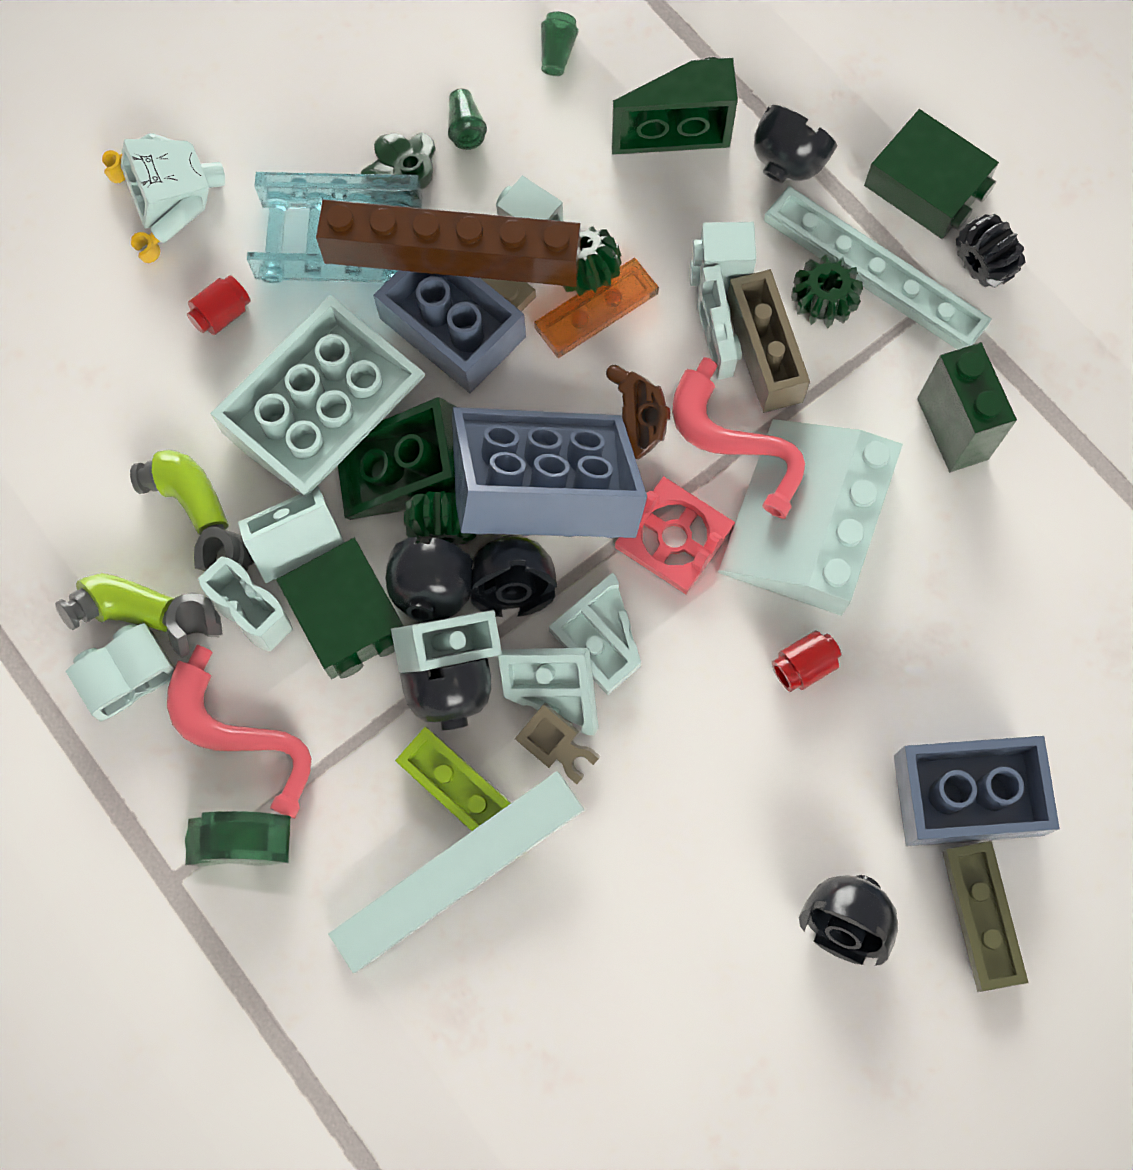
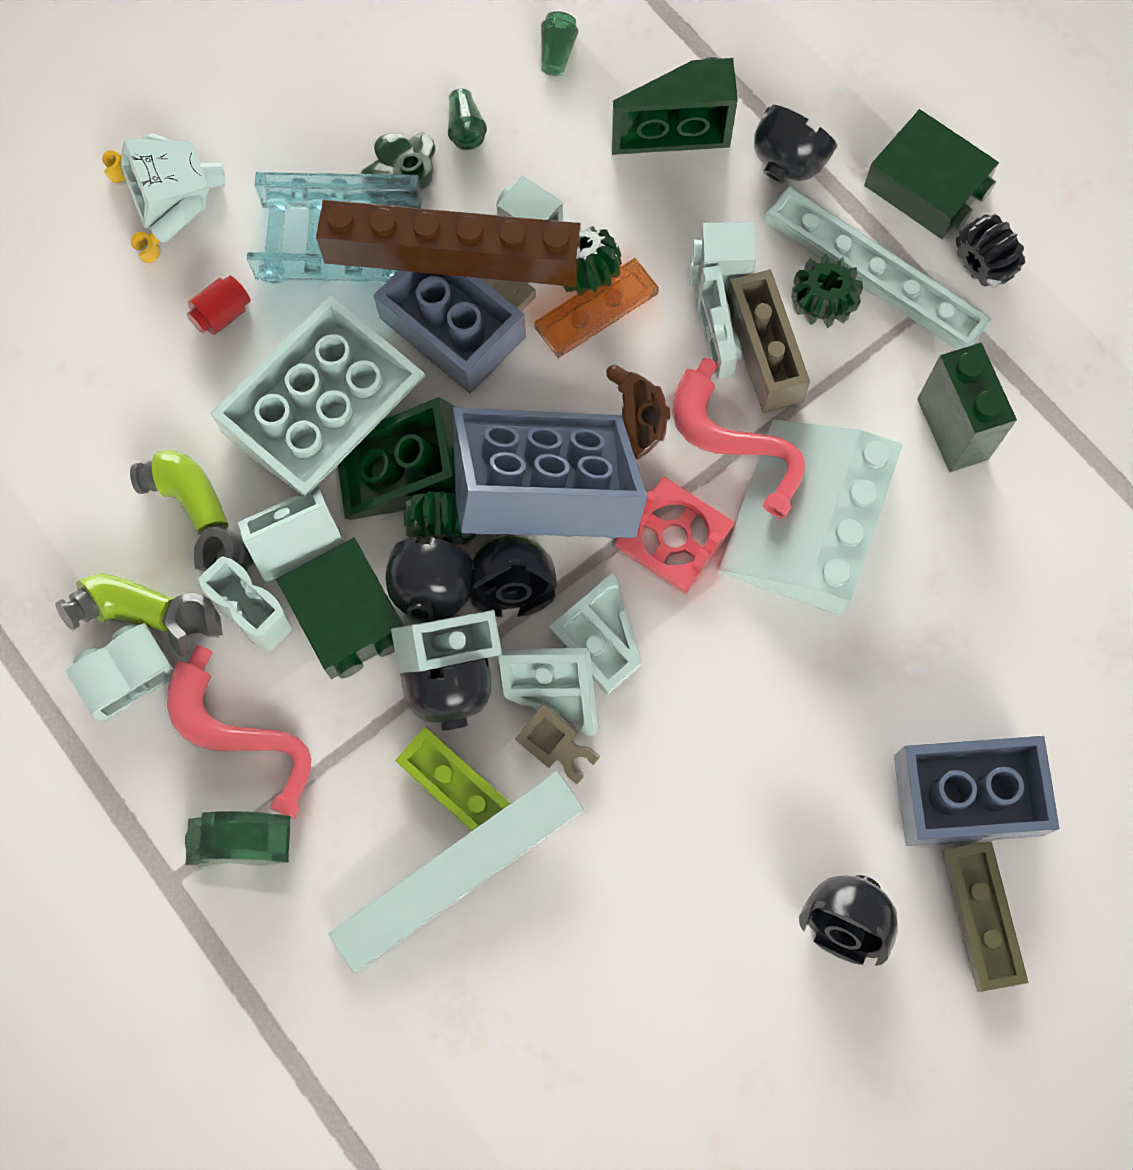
red brick [772,630,842,692] -> none

